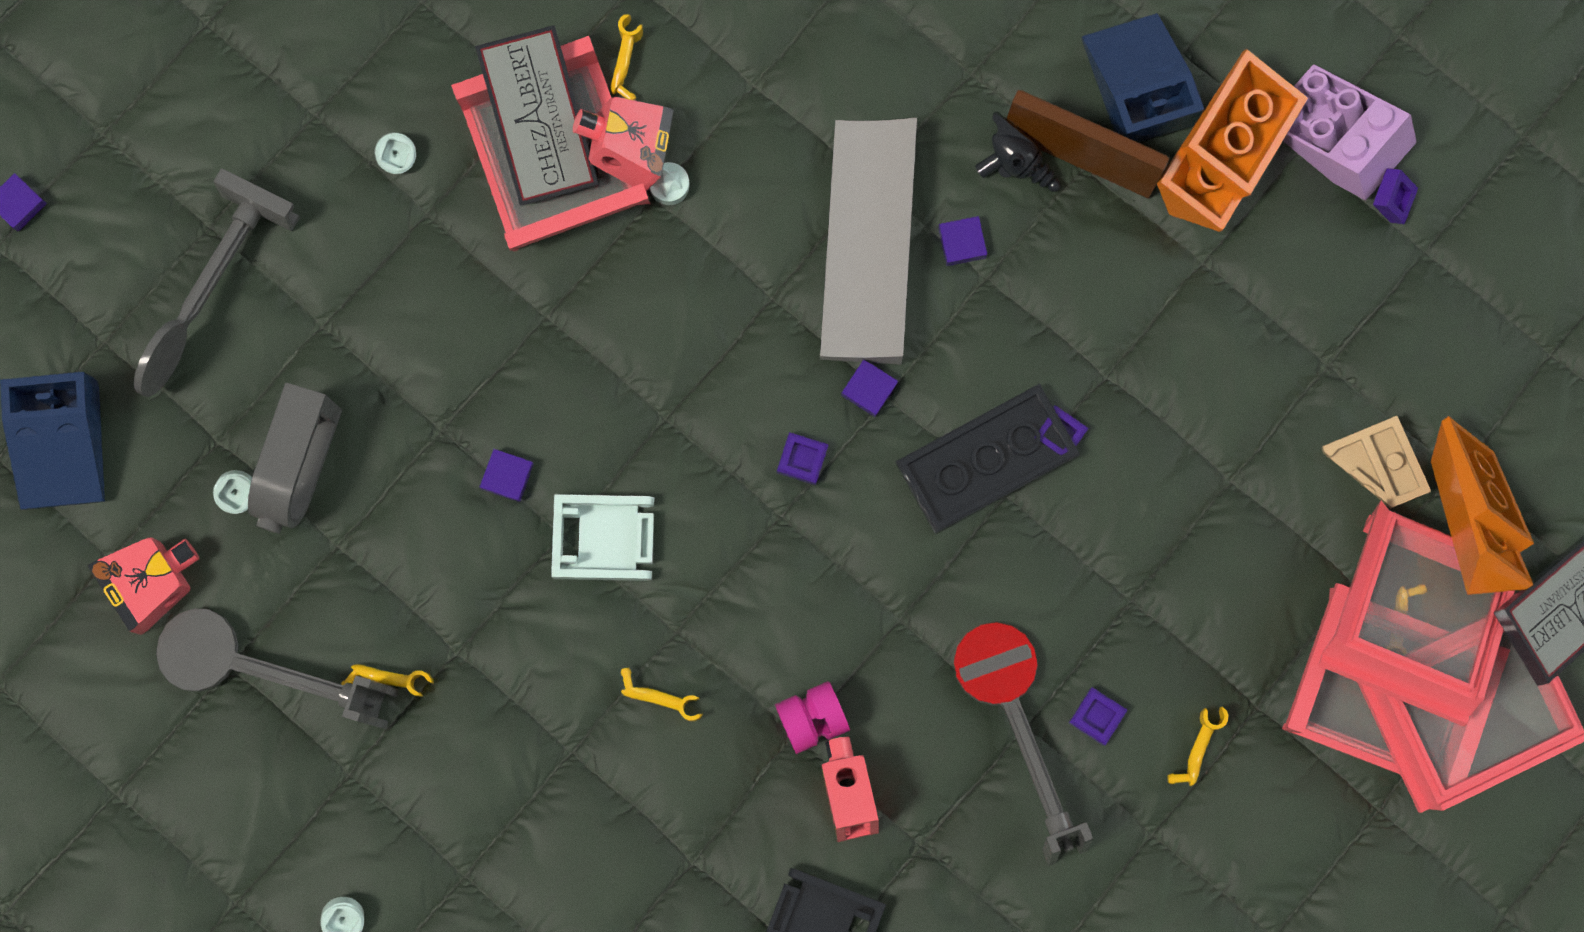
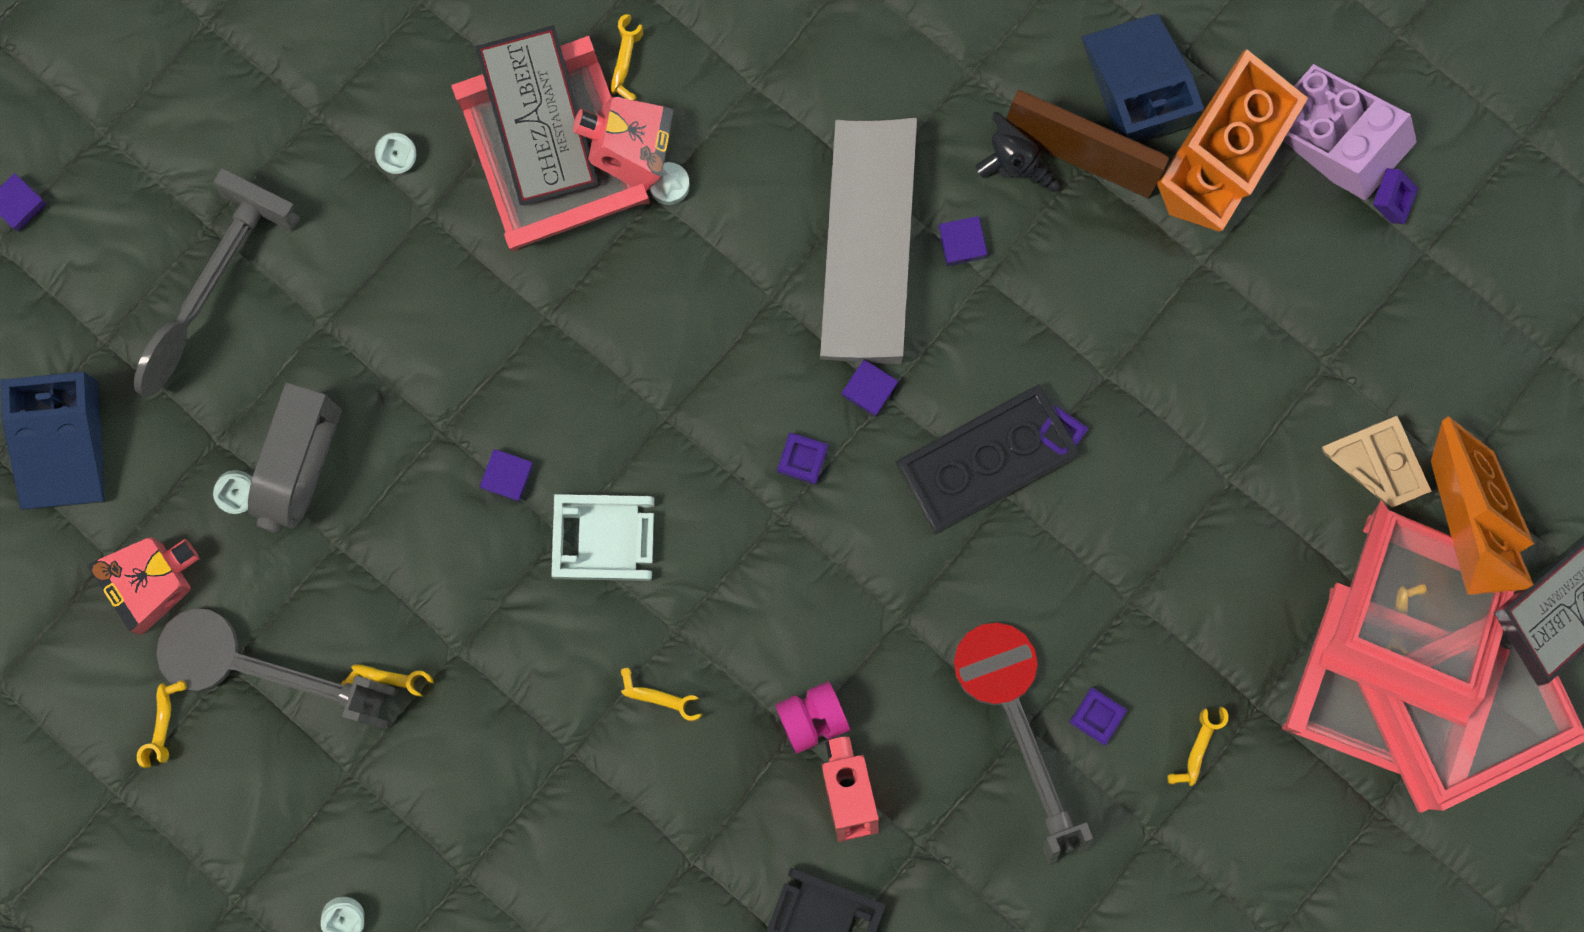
none -> yellow piece [136,680,187,768]

